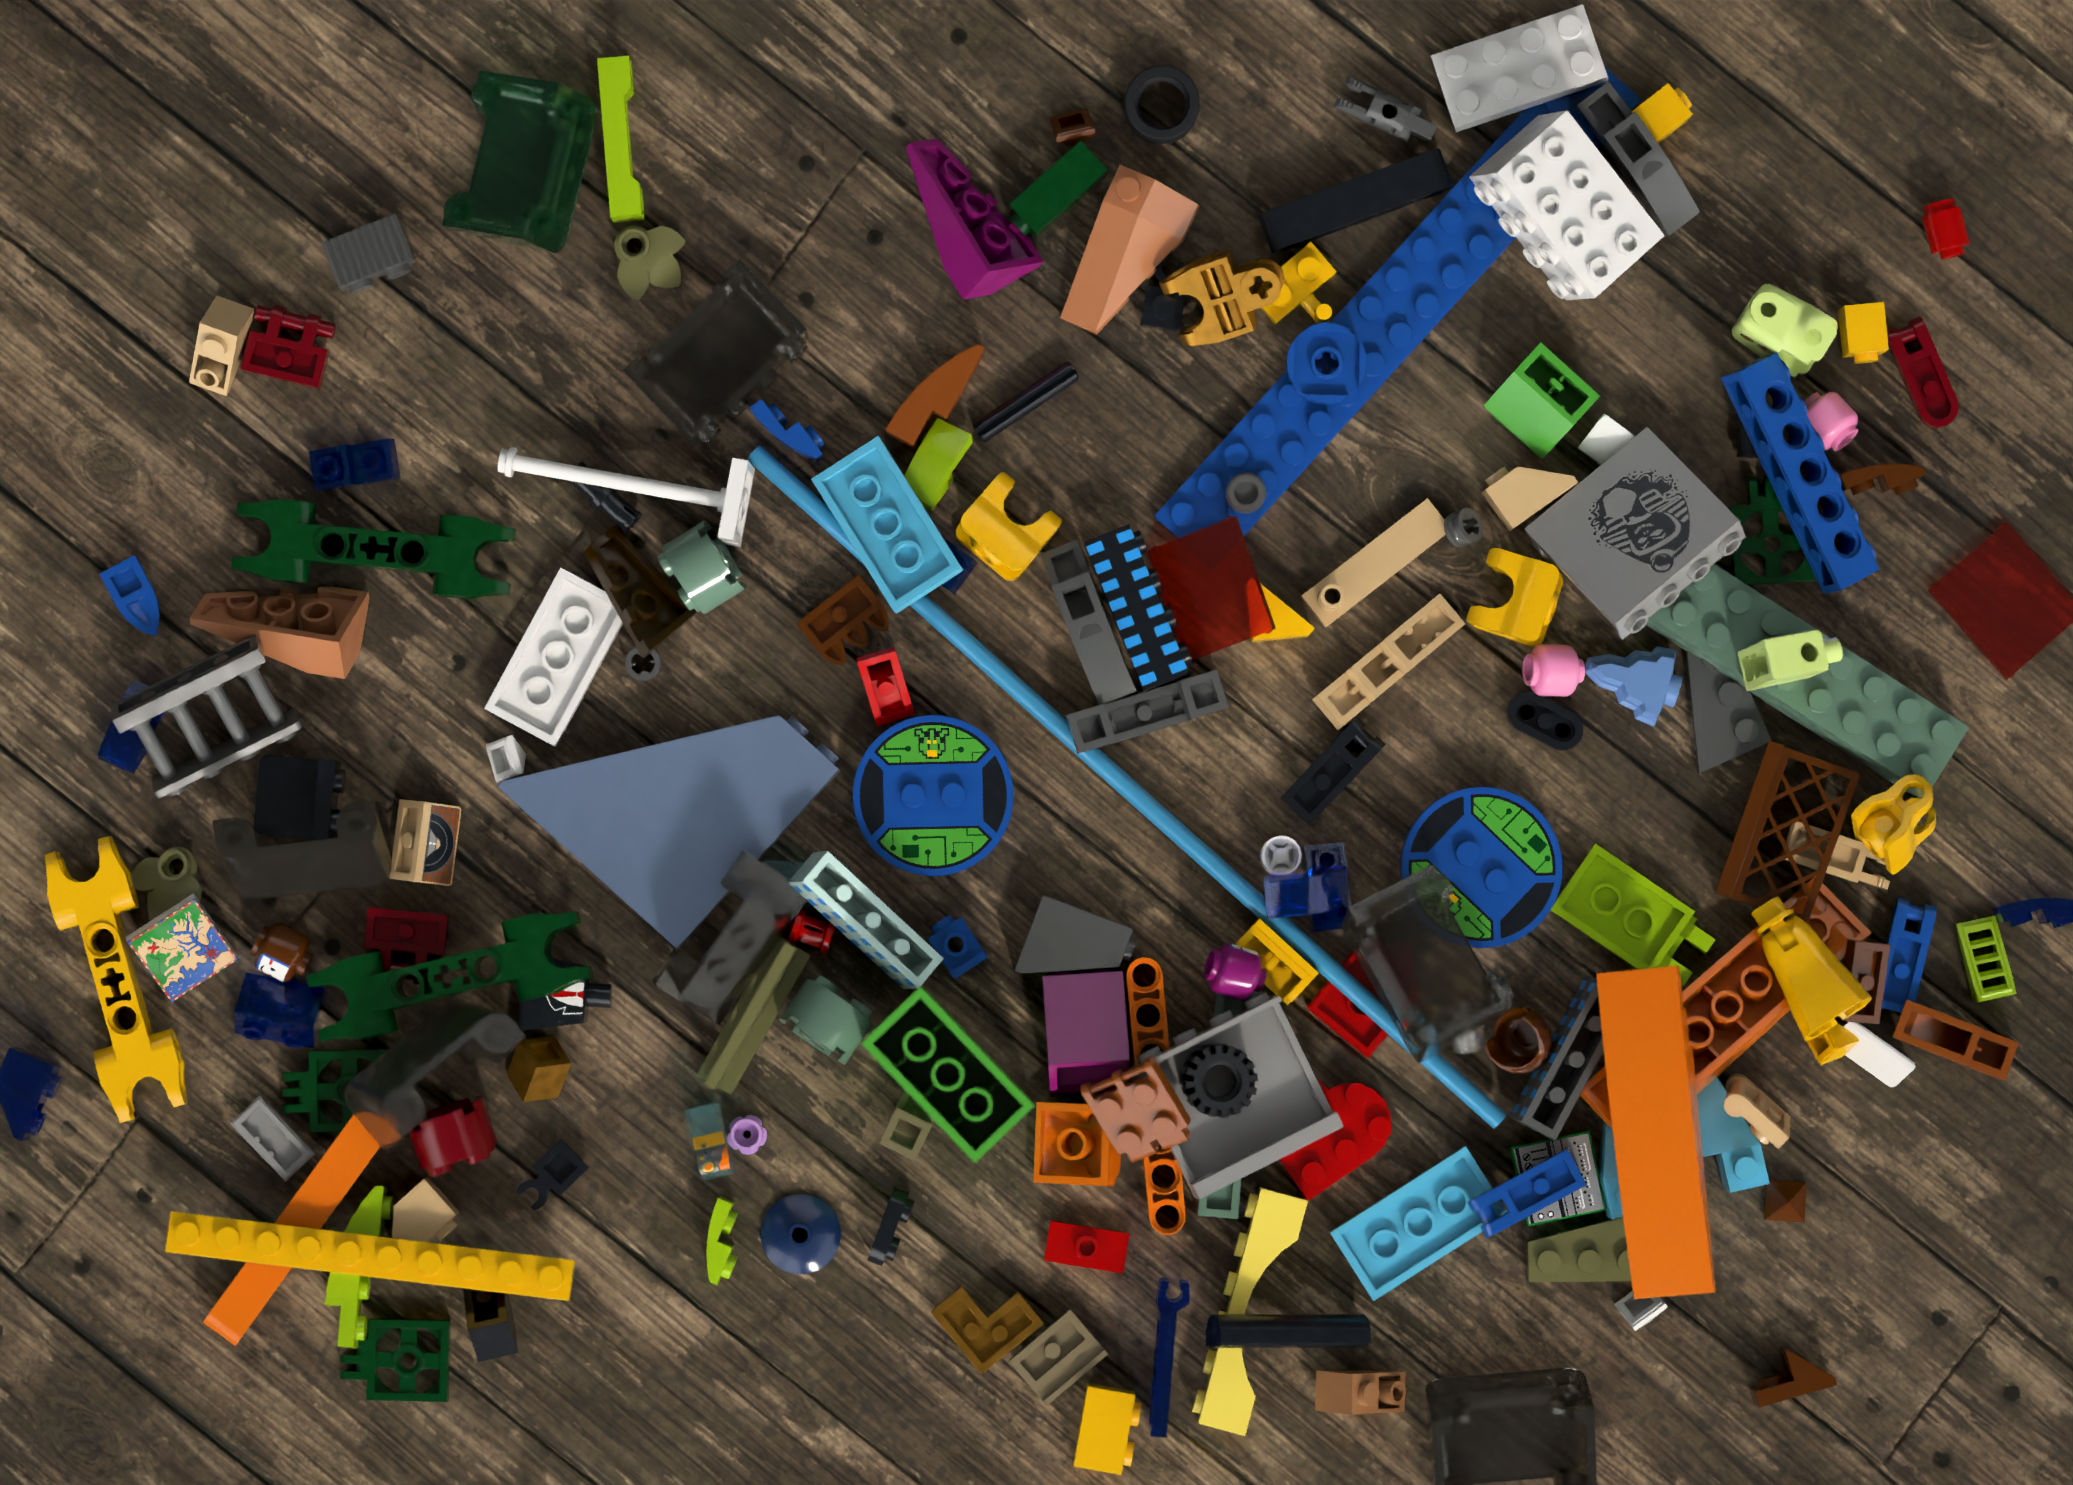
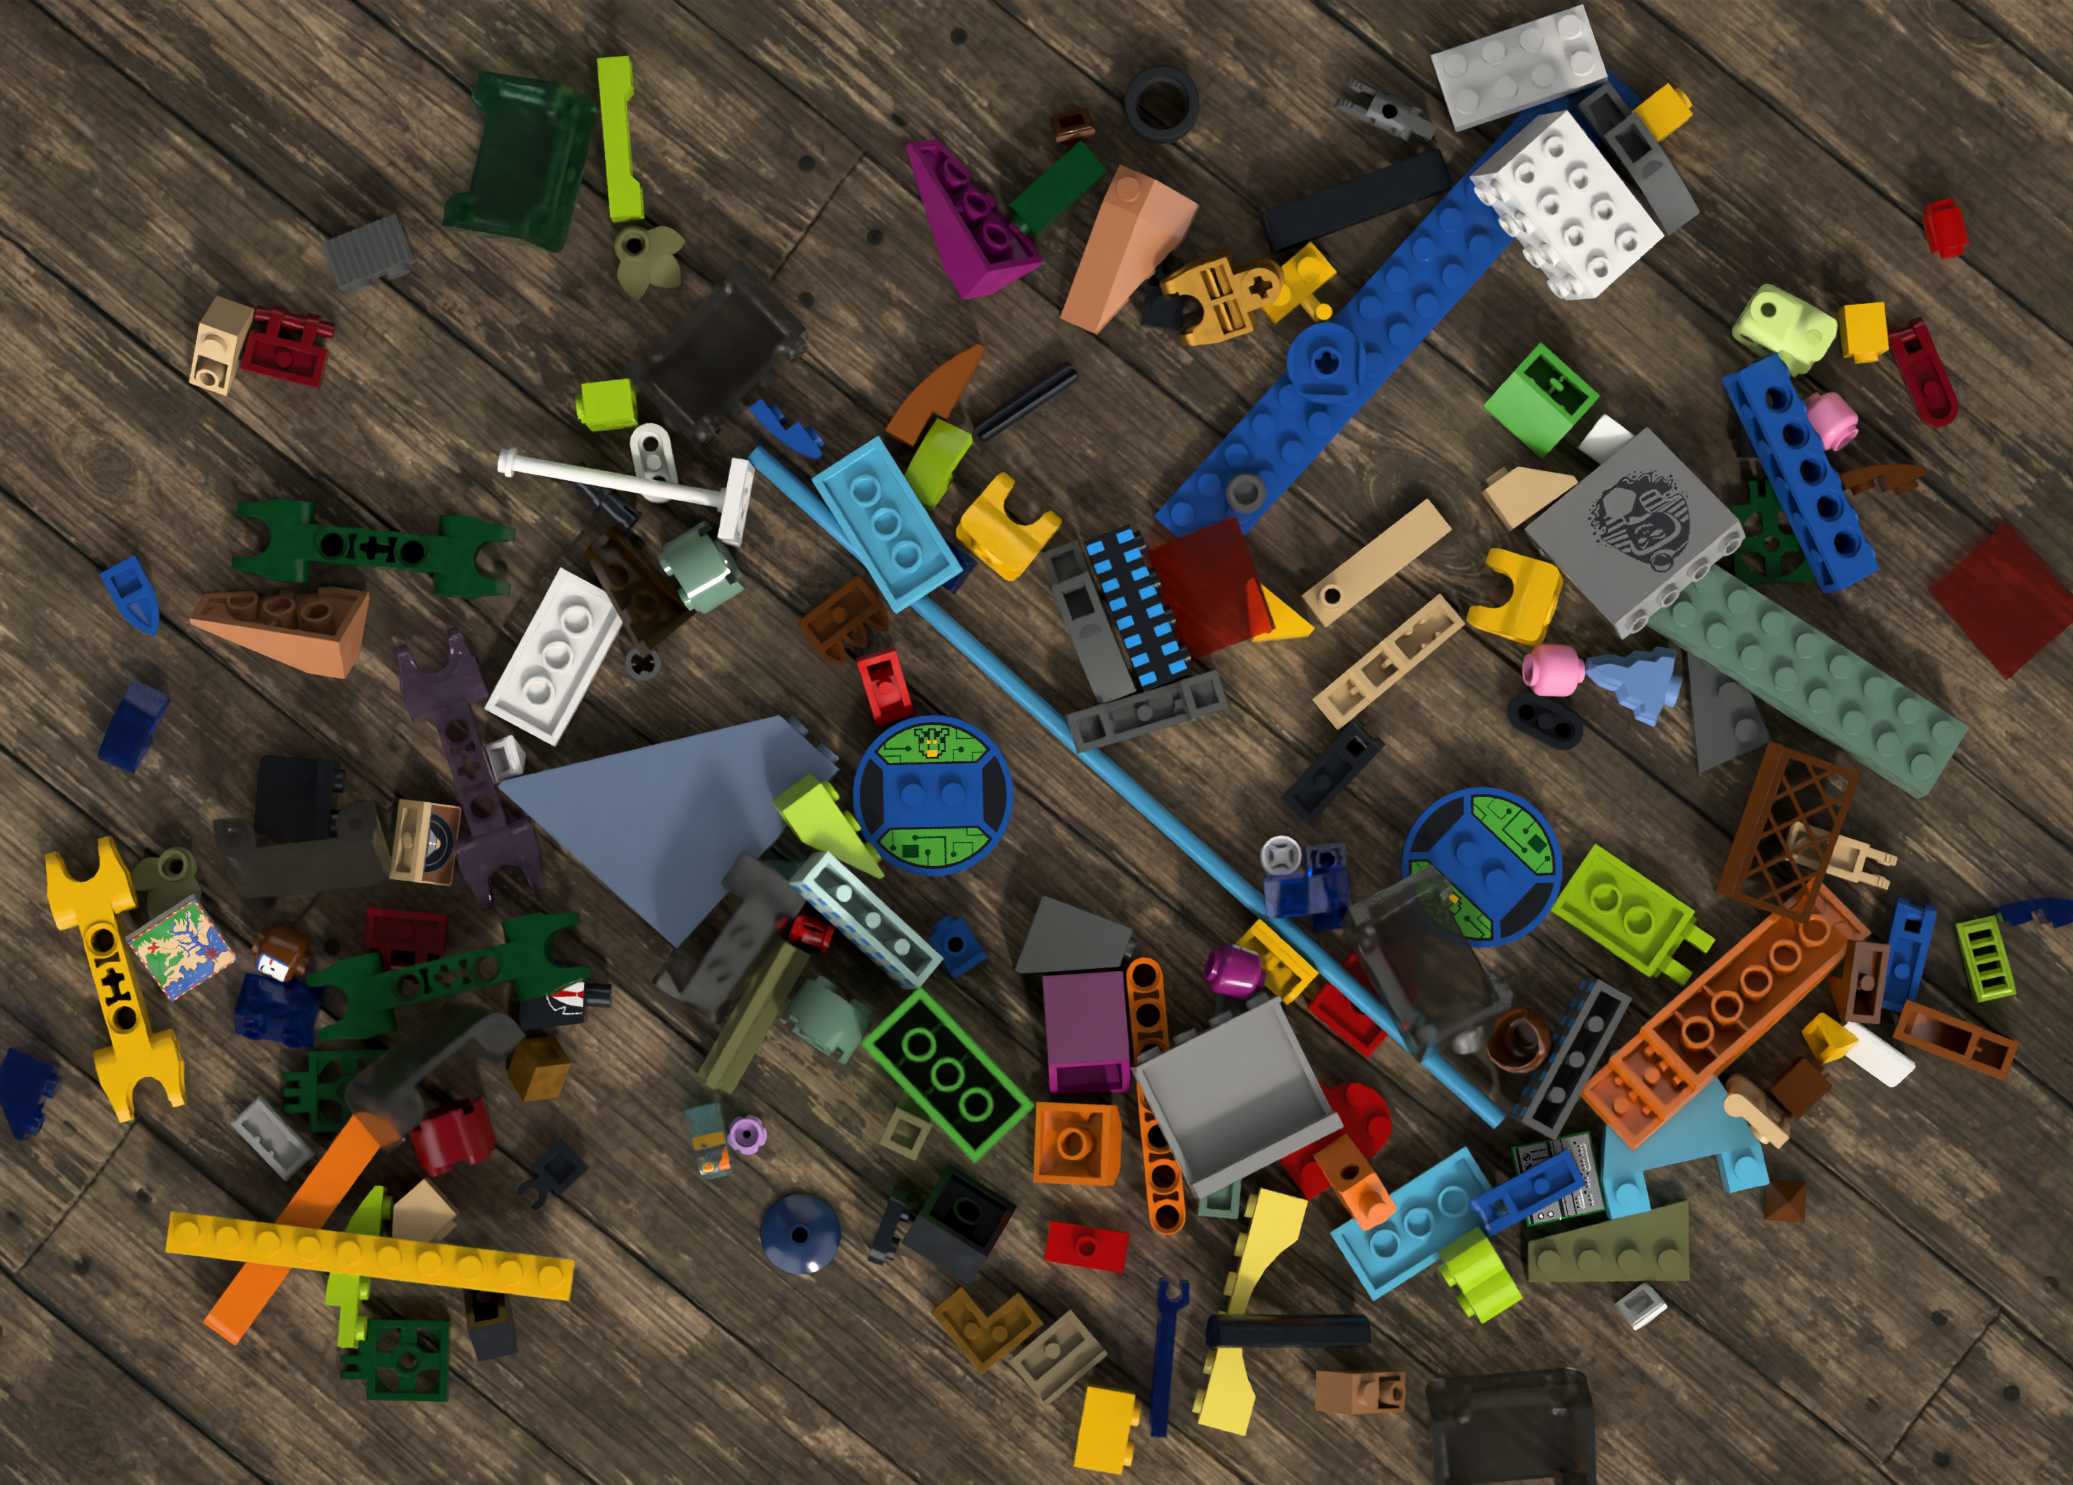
dark grey fence [110,634,302,798] -> none
clear blue slope [309,438,401,491] -> none
lime slope [706,1196,738,1285] -> none
plate [1080,1056,1191,1162] -> none
black tyre [1181,1043,1258,1118] -> none
dark grey bush [1444,508,1483,548] -> none
orange slope [1596,966,1716,1299] -> none
yellowish green torso [1737,630,1843,691] -> none
reddish brown slope [1750,1346,1837,1407] -> none
yellow piece [1751,896,1872,1040] -> none
yellow piece [1851,774,1936,875] -> none
none -> clear purple piece [395,627,547,912]
none -> lime brick [575,378,640,432]
none -> white plate [630,423,679,504]
none -> lime slope [771,773,885,879]
none -> black slope [901,1164,1017,1285]
none -> orange torso [1313,1134,1397,1231]
none -> lime brick [1437,1227,1523,1324]
none -> reddish brown brick [1765,1057,1833,1120]

